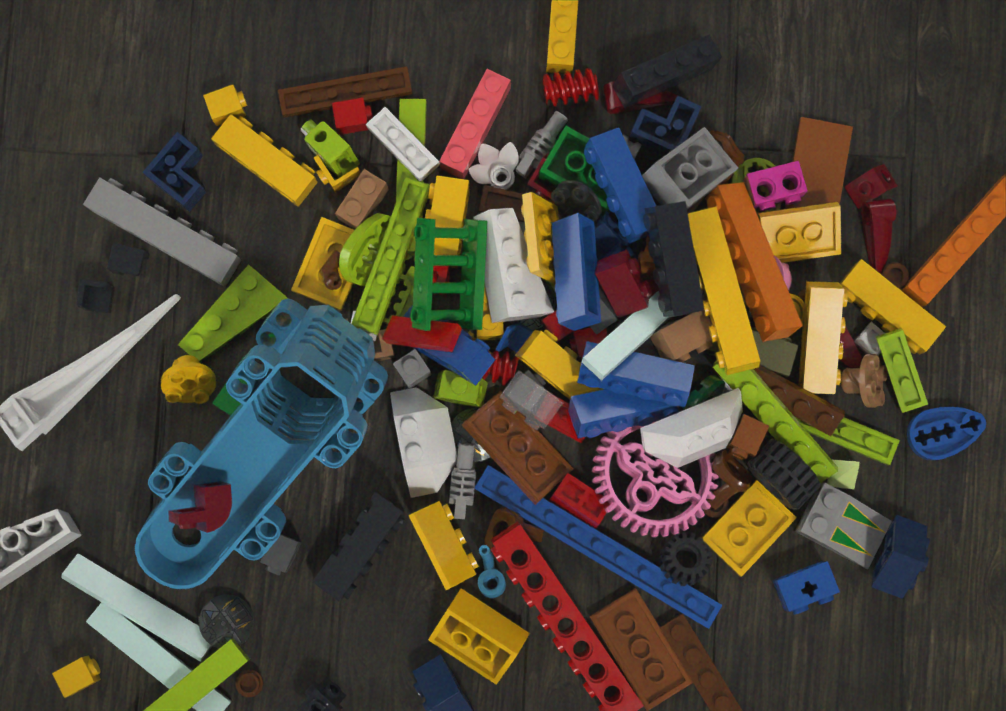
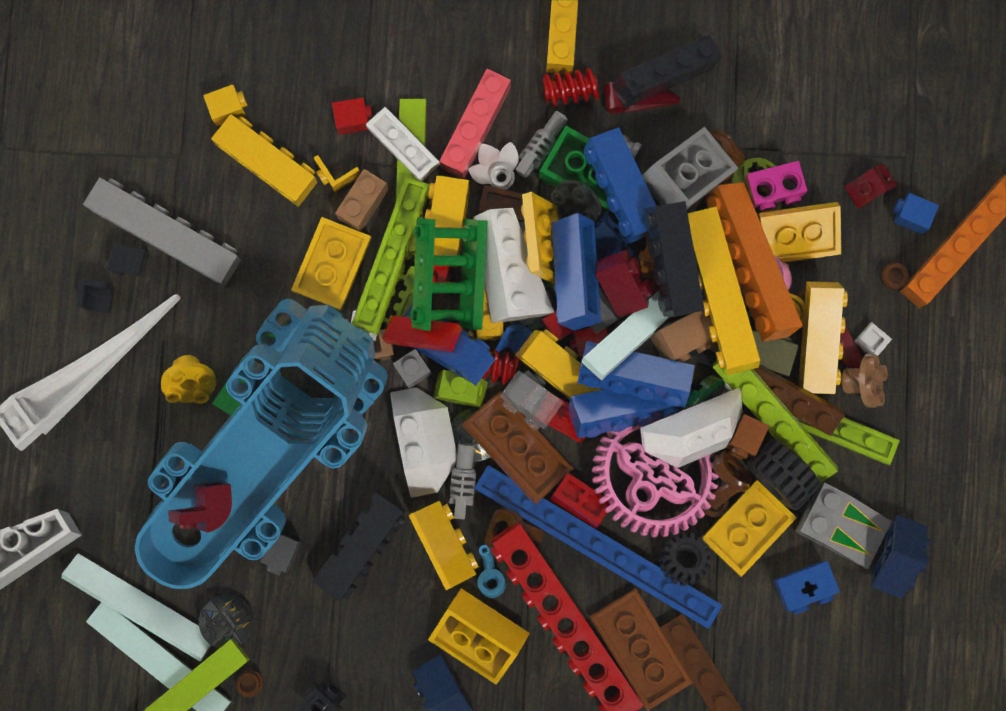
yellow brick [52,655,101,698] -> none
dark blue brick [143,132,206,212] -> none
lime wing [178,264,288,363] -> none
reddish brown plate [278,66,412,118] -> none
lime torso [301,120,360,179] -> none
reddish brown arm [321,250,342,290] -> none
lime piece [339,213,391,286] -> none
dark red bracket [528,153,555,200] -> none
dark blue brick [629,96,702,156] -> none
dark orange tile [784,117,853,209] -> none
yellowish green slope [827,460,860,489] -> none
yellow brick [840,259,946,355] -> none
dark red piece [861,198,896,274] -> none
lime plate [876,328,928,413] -> none
blue piece [907,407,986,460] -> none
none -> blue brick [893,193,939,234]

